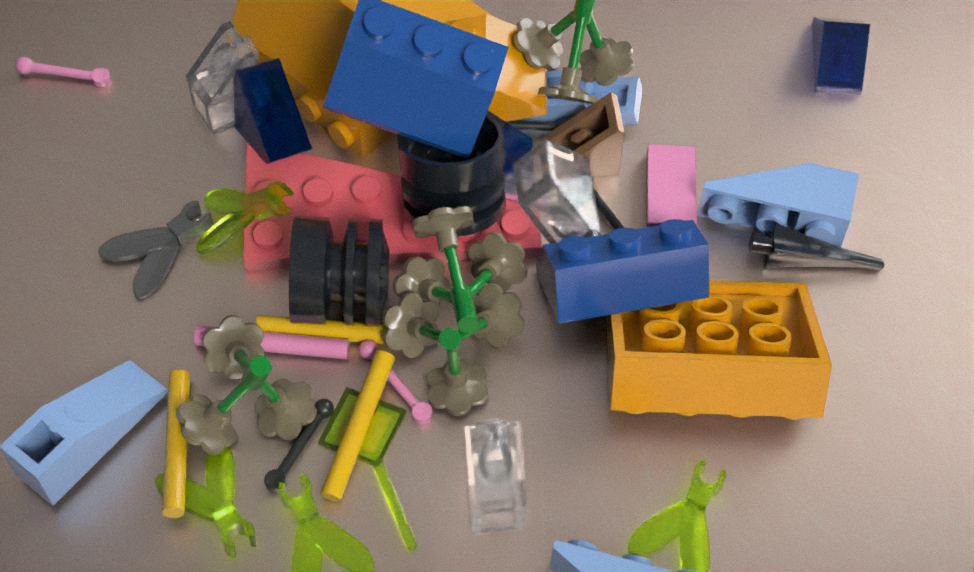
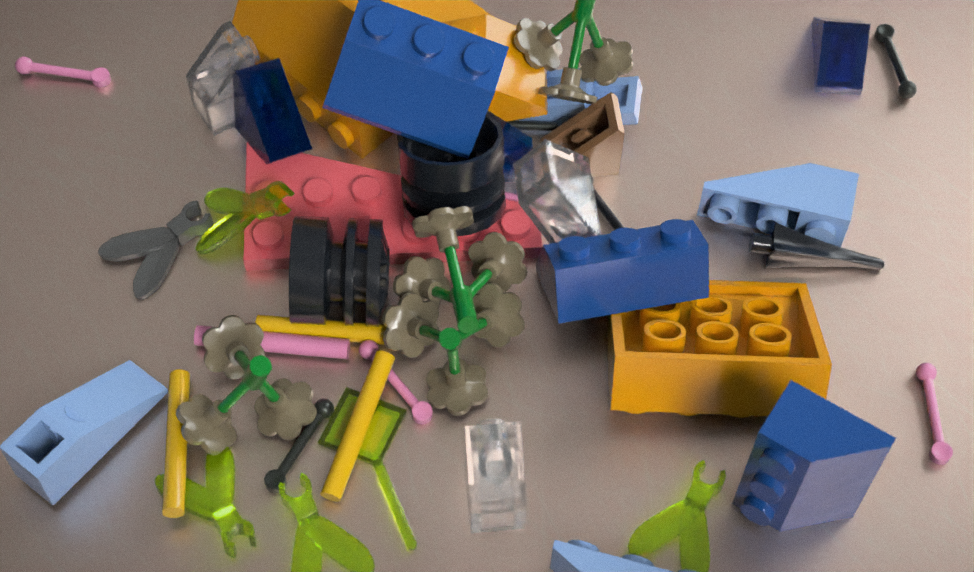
bright pink tile [646,144,697,227] -> none
none -> blue slope [732,380,896,532]
none -> pearl dark grey hinge [875,24,917,99]
none -> bright pink hinge [916,362,953,465]

